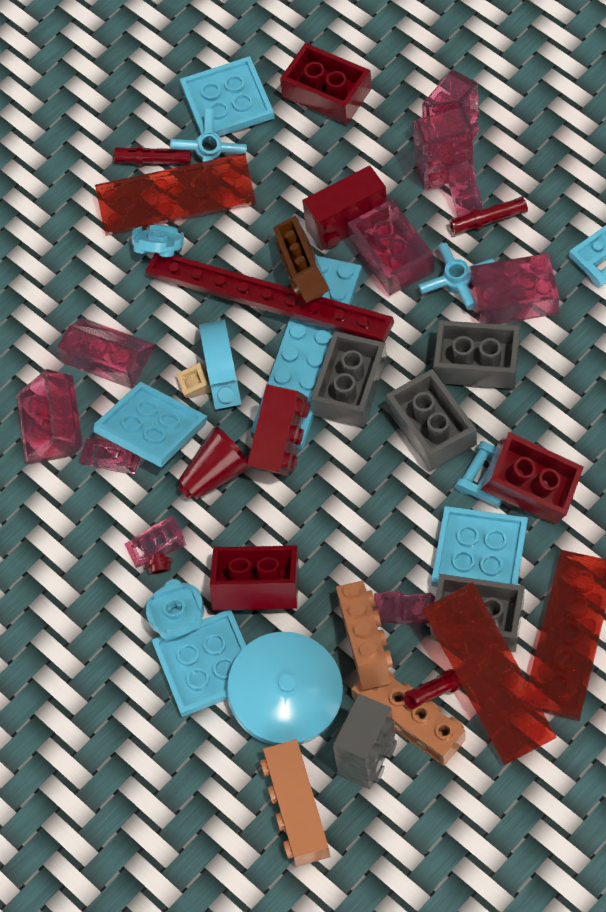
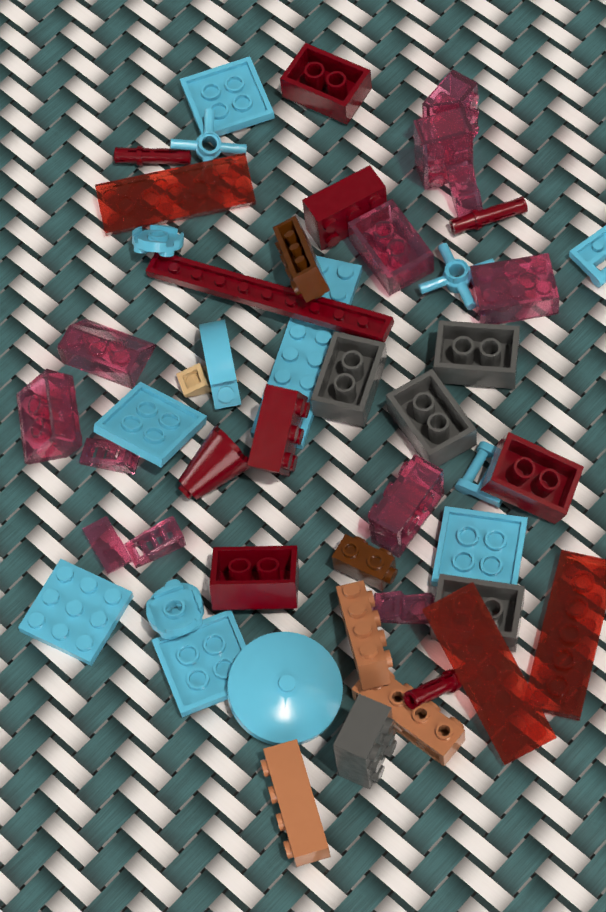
dark red plate [144,553,172,575] -> none
none -> medium azure plate [18,559,134,666]
none -> clear pink slope [82,516,132,574]
none -> reddish brown brick [332,534,398,592]
none -> clear pink brick [368,454,444,558]

